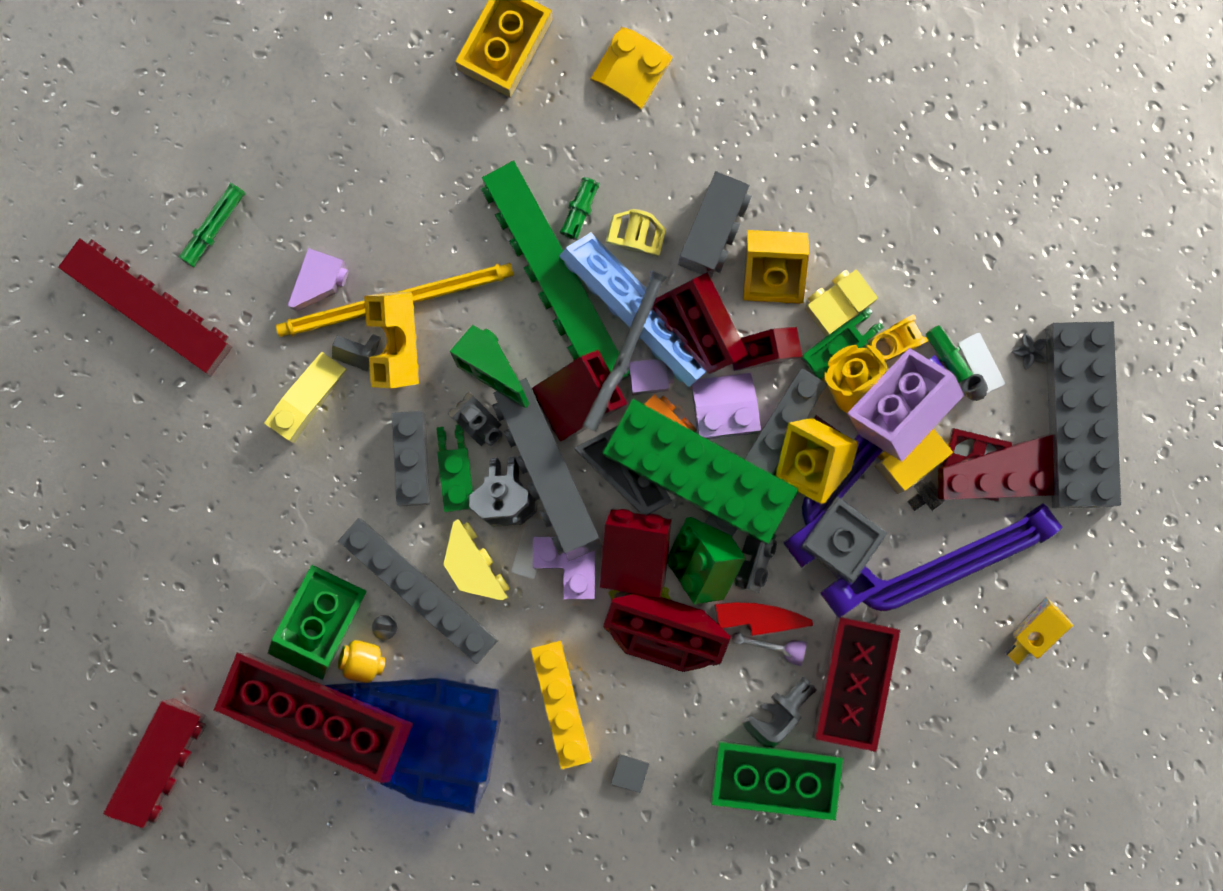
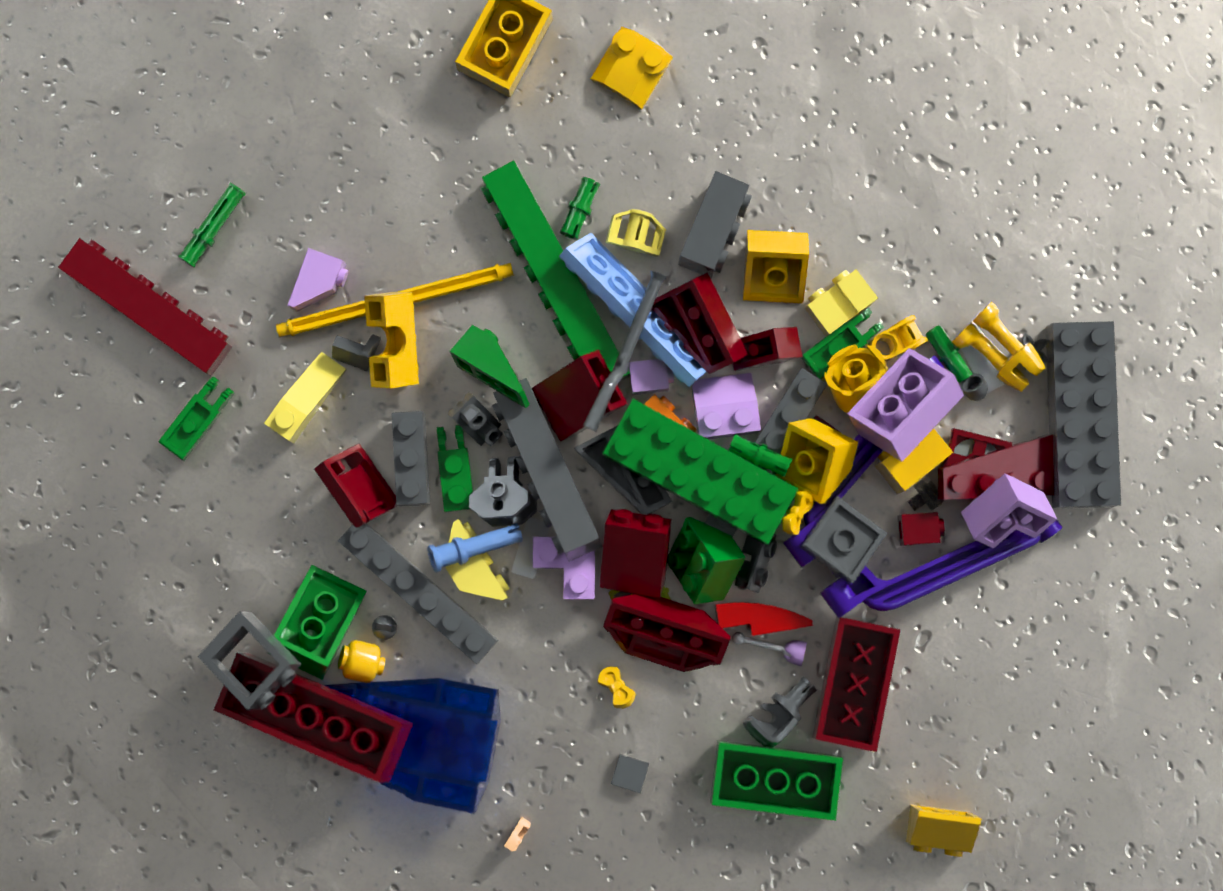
dark red slope [103,698,206,828] -> none
yellow arch [531,640,591,769] -> none
yellow torso [1005,597,1073,665] -> none
none -> green hinge [158,377,234,461]
none -> dark grey window [198,611,301,710]
none -> dark red container [314,443,398,528]
none -> medium blue pin [427,523,523,573]
none -> light nougat tile [504,817,531,852]
none -> yellow piece [597,667,636,709]
none -> green pin [728,434,792,477]
none -> yellow piece [782,491,813,535]
none -> dark red brick [897,512,945,546]
none -> yellow slope [906,805,981,857]
none -> yellow piece [952,301,1045,392]
none -> lavender brick [961,474,1057,548]

